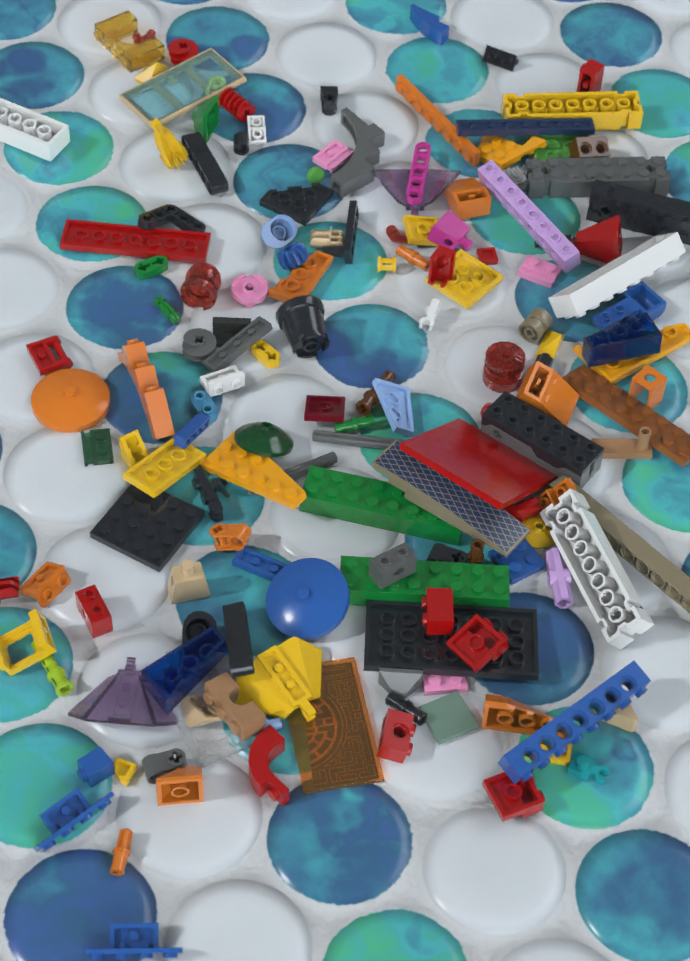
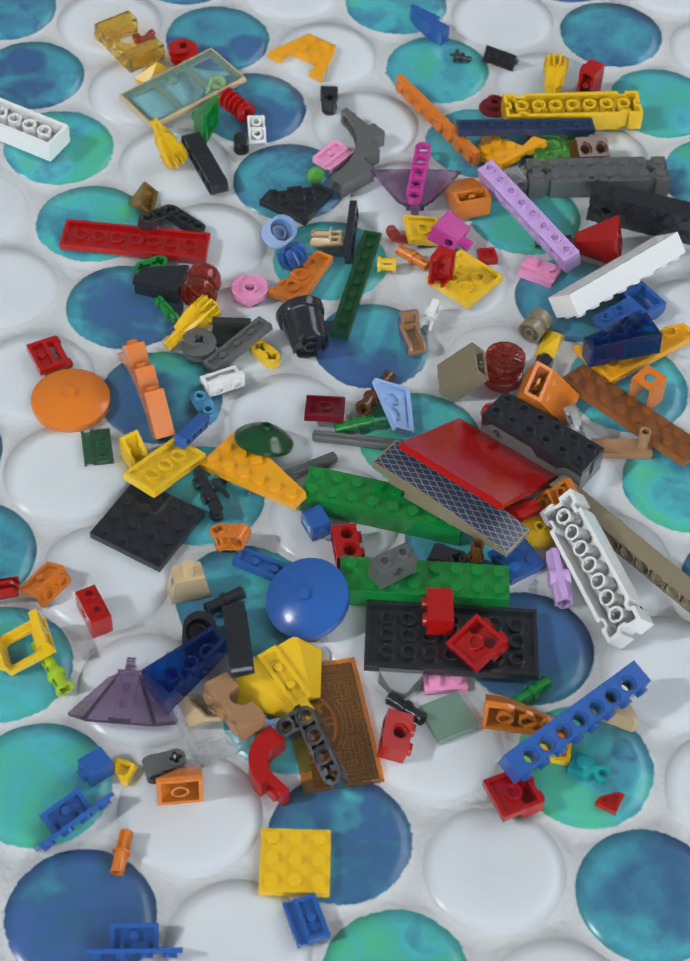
none -> pearl gold slope [128,181,158,213]
none -> black slope [133,265,190,304]
none -> yellow piece [162,294,222,351]
none -> black pin [203,586,246,615]
none -> yellow plate [259,828,331,898]
none -> light orange wing [268,33,336,83]
none -> black beam [276,706,349,789]
none -> blue plate [282,893,330,949]
none -> blue brick [301,504,331,541]
none -> dark green plate [330,230,382,341]
none -> red brick [331,523,365,570]
none -> medium nougat animal [397,309,427,356]
none -> dark tan brick [437,342,489,402]
none -> black hair [450,49,472,63]
none -> dark red piece [479,95,502,118]
none -> green pin [511,676,552,704]
none -> yellow piece [543,51,569,93]
none -> light grey plate [564,404,586,437]
none -> red tile [594,792,625,815]

